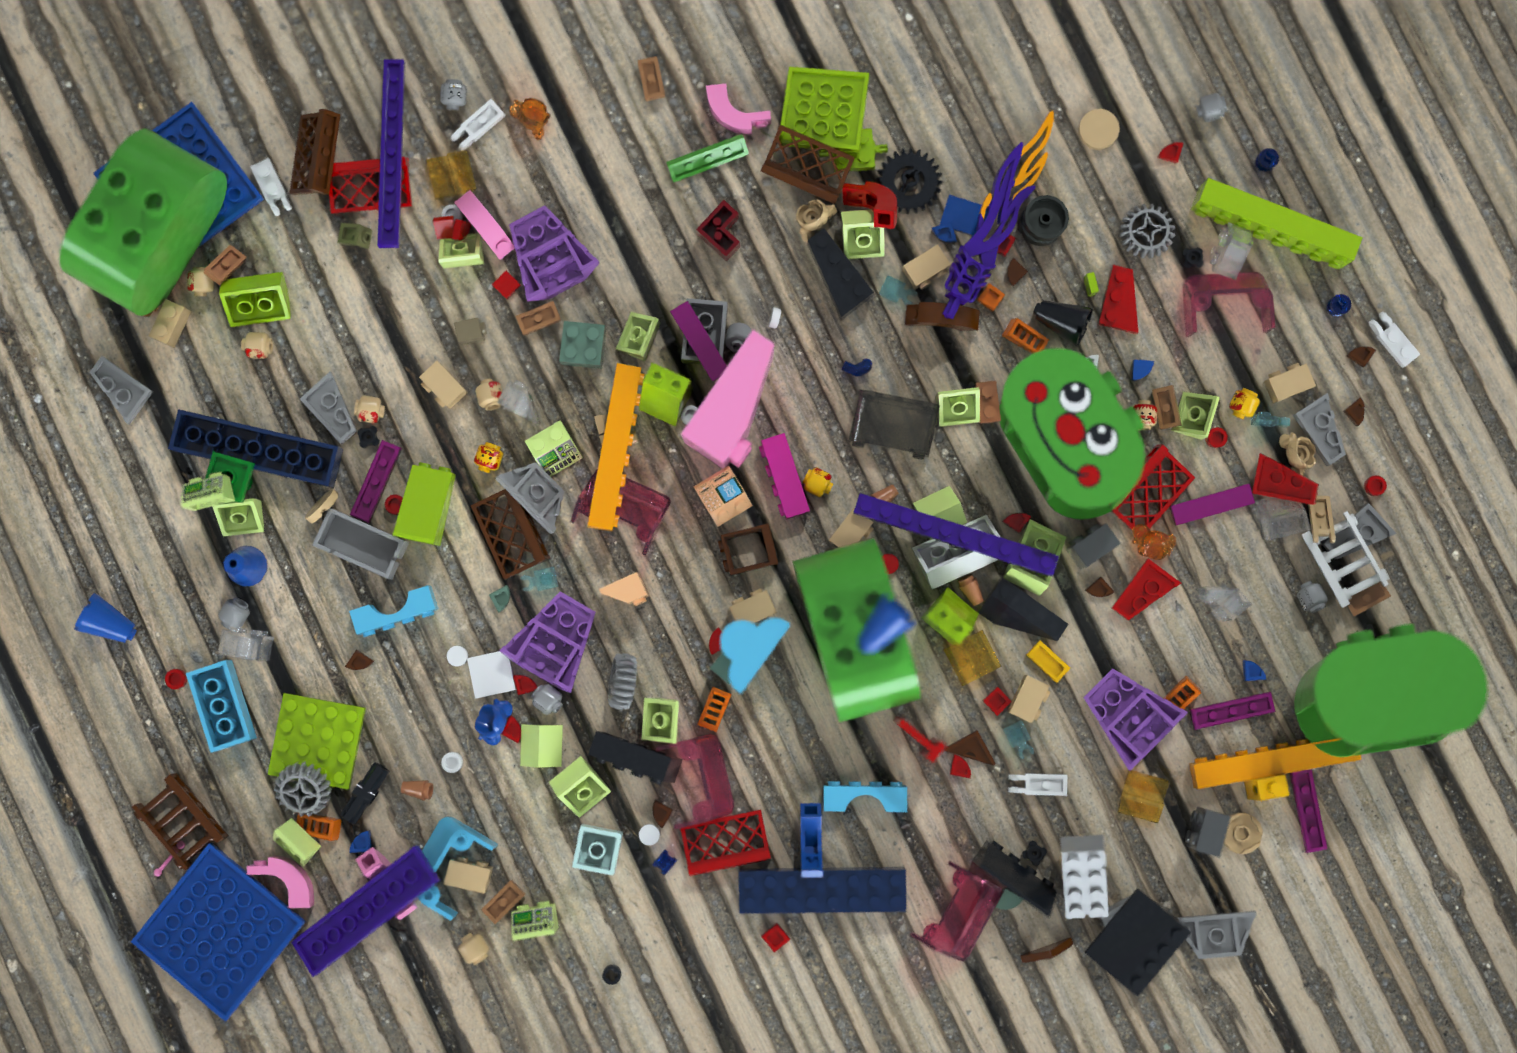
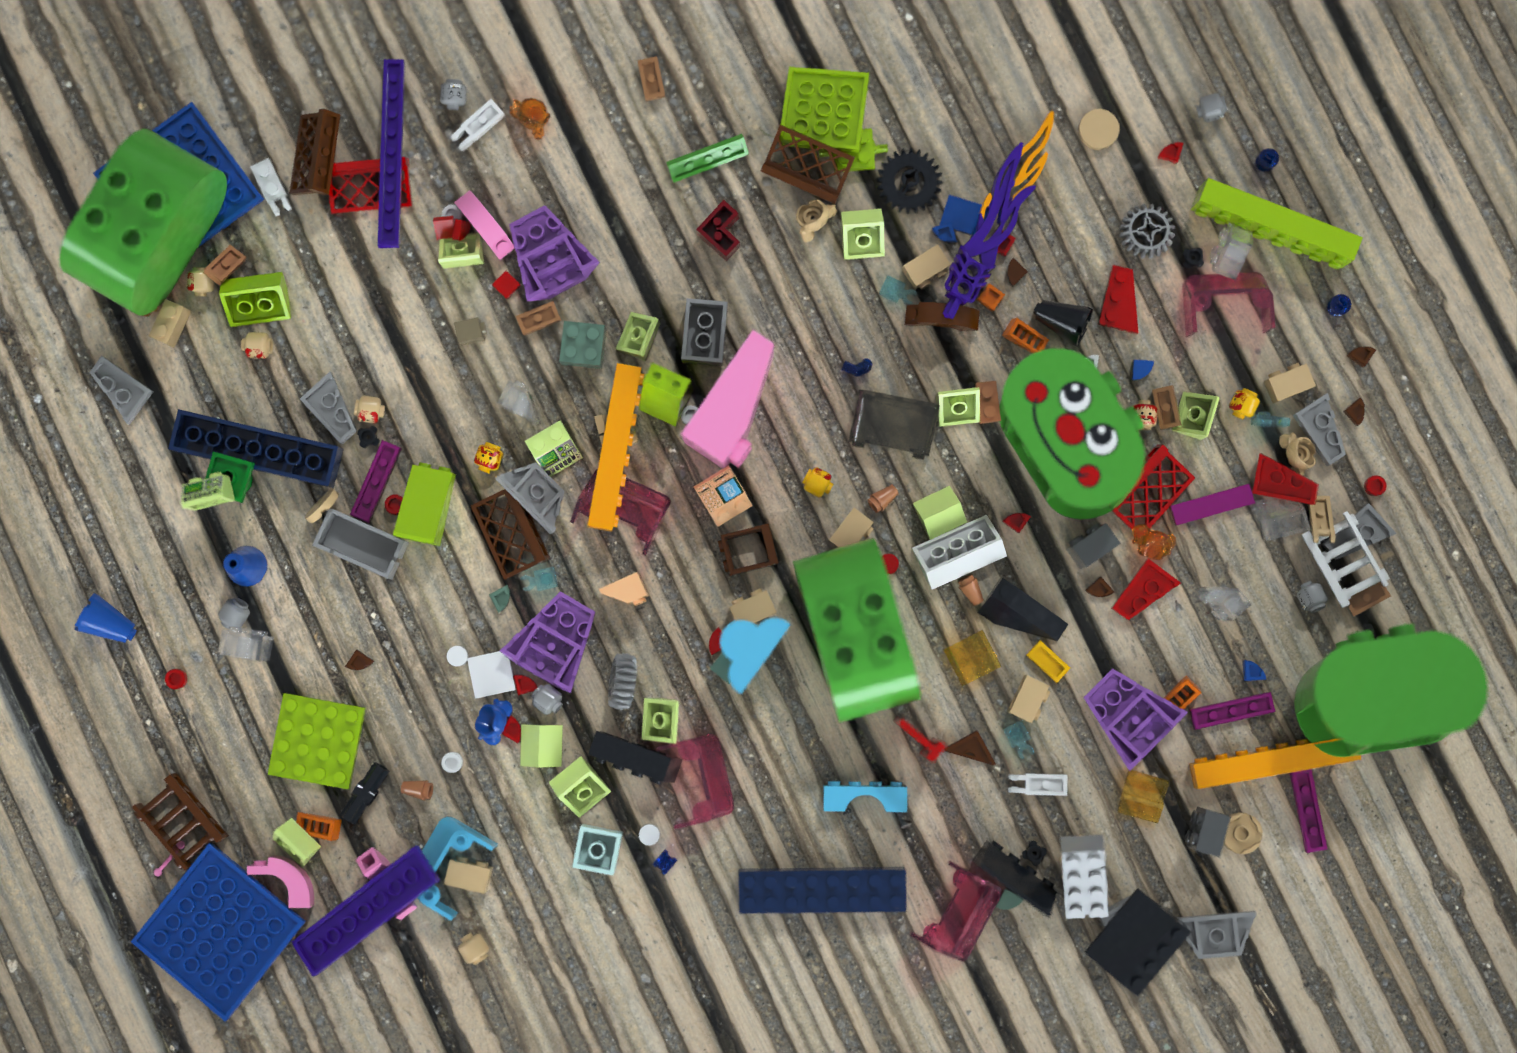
medium azure brick [186,660,257,753] -> none
yellowish green slope [212,498,264,536] -> none
light grey gear [274,762,332,817] -> none
olive bracket [337,223,372,249] -> none
medium azure arch [349,585,439,637] -> none
blue tile [349,830,371,853] -> none
tan brick [419,361,468,409] -> none
clear yellow slope [426,150,476,200] -> none
tan head [475,379,505,411] -> none
medium nougat plate [481,880,526,924] -> none
slope [512,901,559,940] -> none
black bush [602,965,622,985] -> none
reddish brown tile [652,799,673,828] -> none
magenta tile [670,301,727,382] -> none
red fence [680,810,771,876] -> none
orange slope [697,686,732,732] -> none
bright pink arch [706,83,771,134] -> none
light grey head [725,323,752,353] -> none
dark pink brick [759,433,810,520] -> none
red tile [761,923,790,953] -> none
white tile [768,307,781,329] -> none
blue arch [800,803,823,877] -> none
black wedge [807,228,874,321] -> none
red arch [842,181,897,229] -> none
dark purple plate [853,493,1059,576] -> none
blue cone [857,593,917,654] -> none
lime slope [921,587,979,645] -> none
red tile [950,754,971,779] -> none
red tile [982,687,1012,716] -> none
yellowish green slope [1003,519,1067,596] -> none
pearl dark grey wheel [1019,195,1069,246] -> none
reddish brown tile [1020,937,1073,963] -> none
lime tile [1083,272,1099,297] -> none
red tile [1206,427,1228,448] -> none
yellow torso [1244,774,1290,801] -> none
white hinge [1369,312,1420,368] -> none

